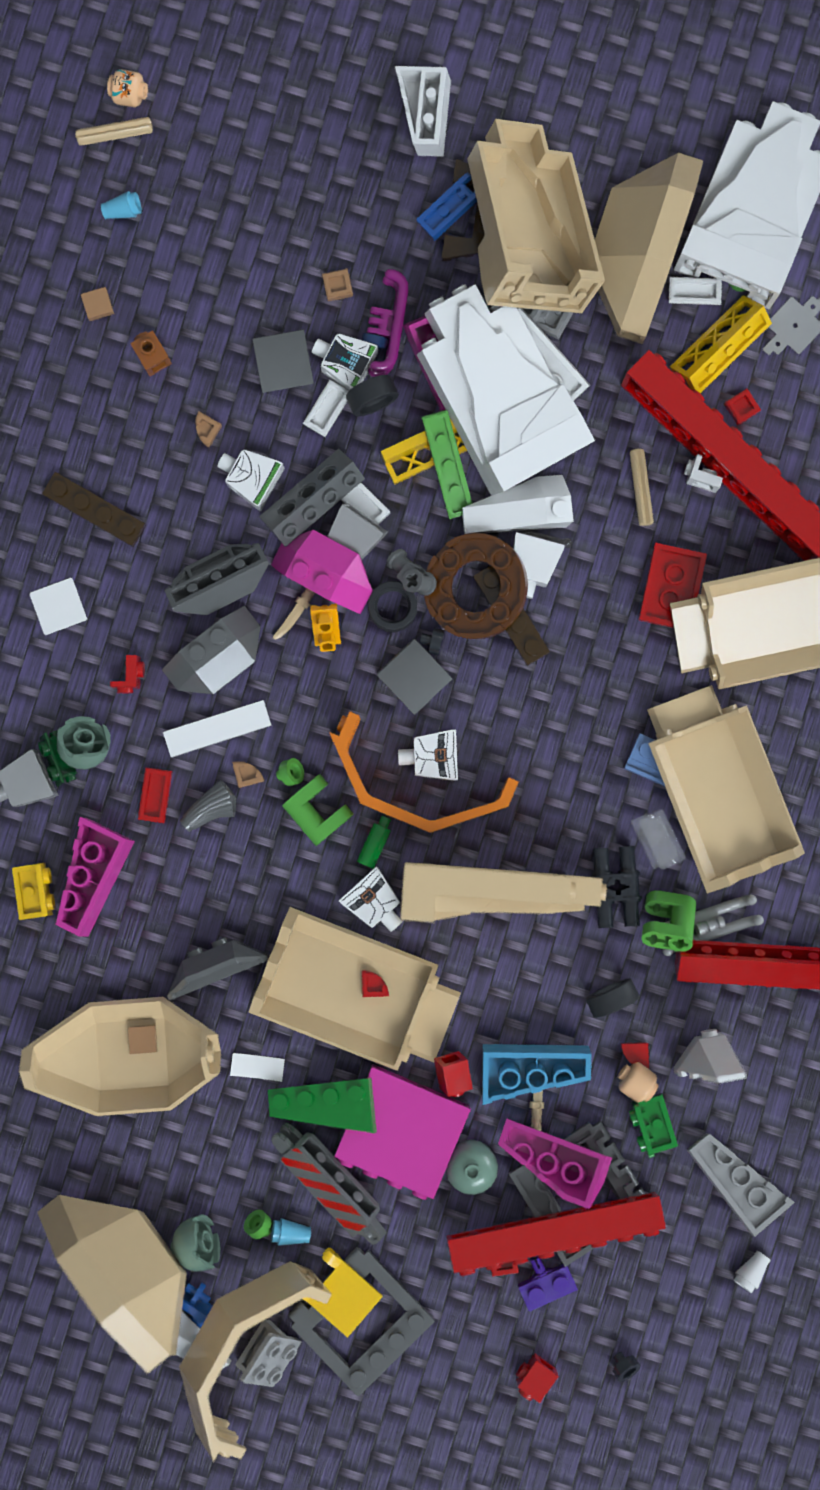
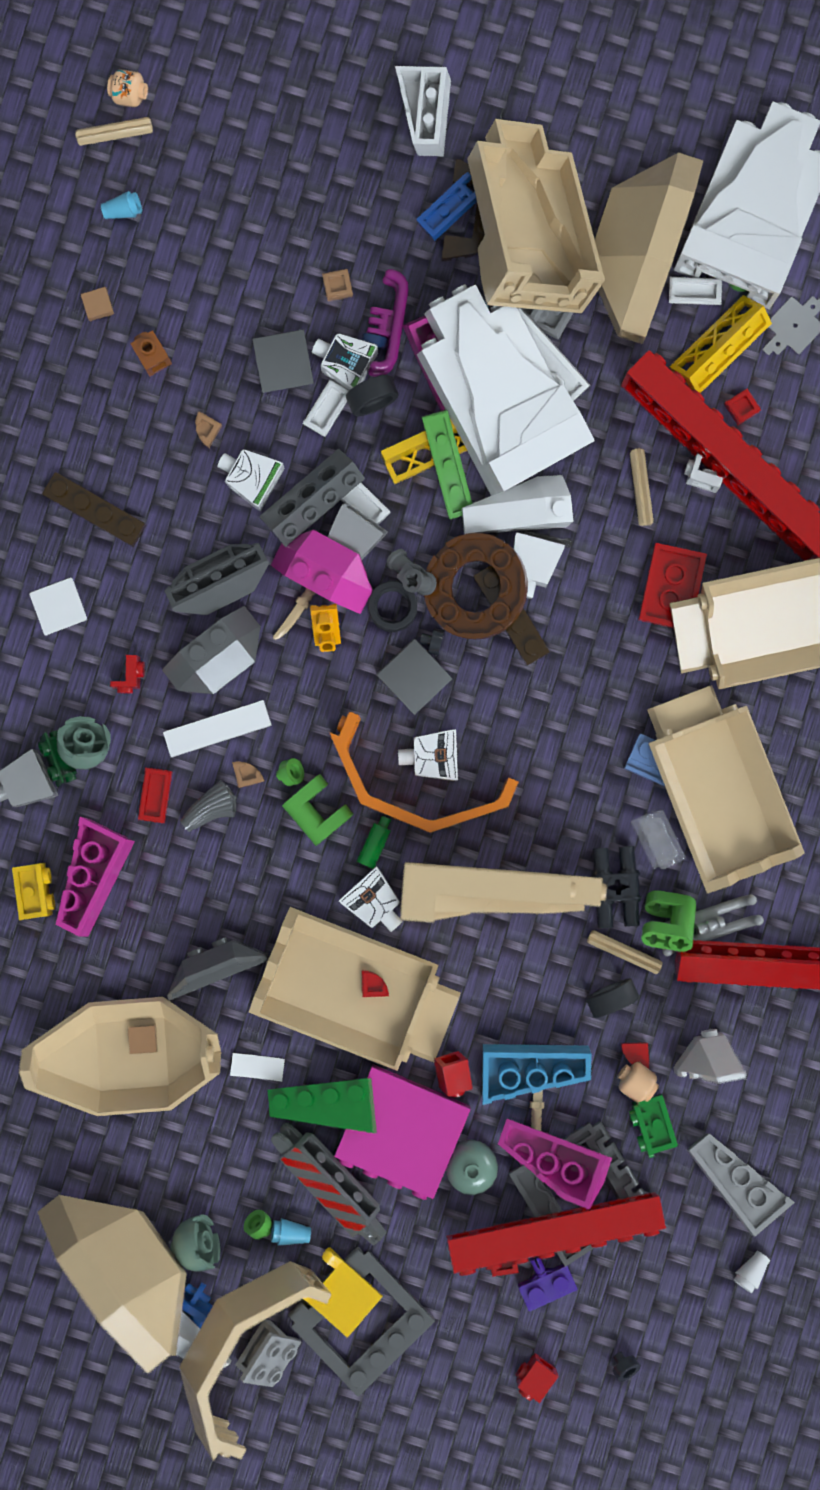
none -> tan axle [587,930,662,974]

